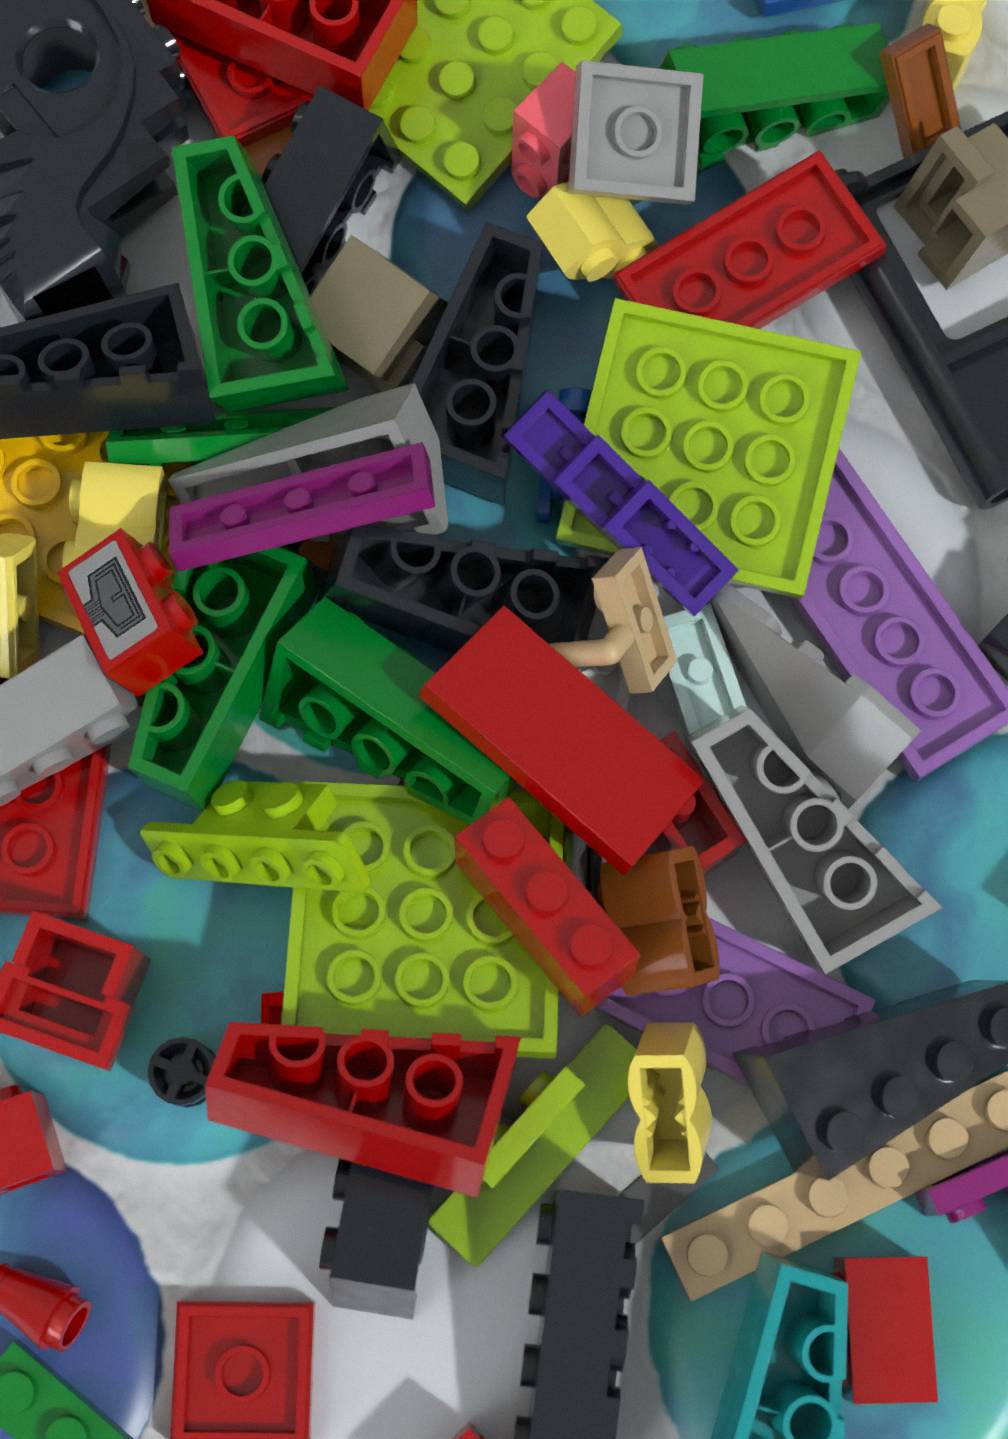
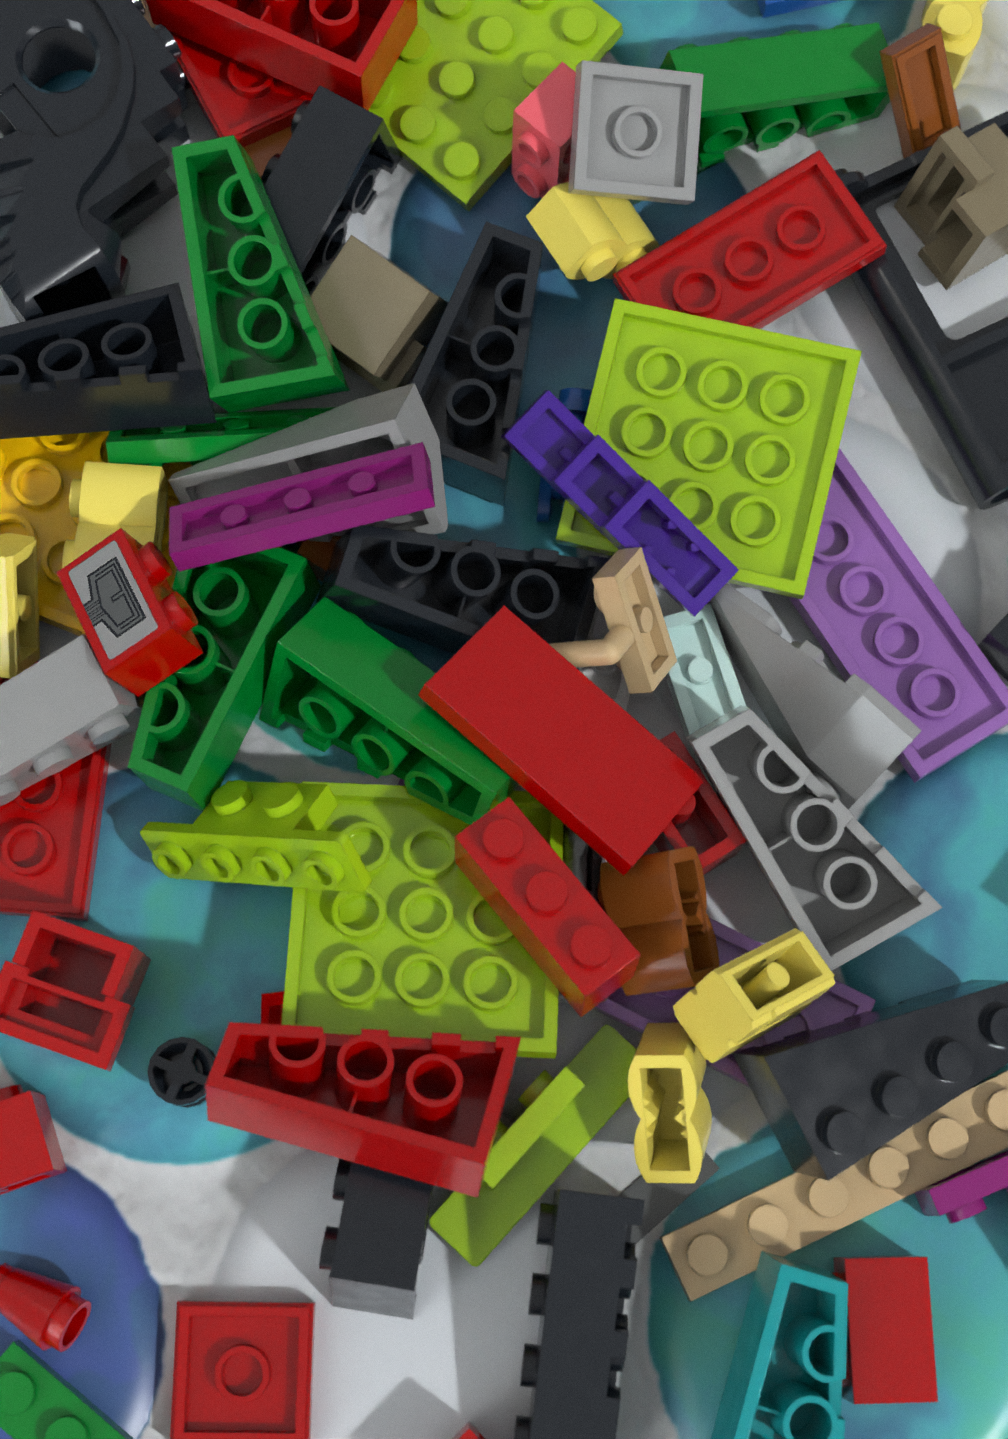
none -> light yellow brick [673,928,836,1064]

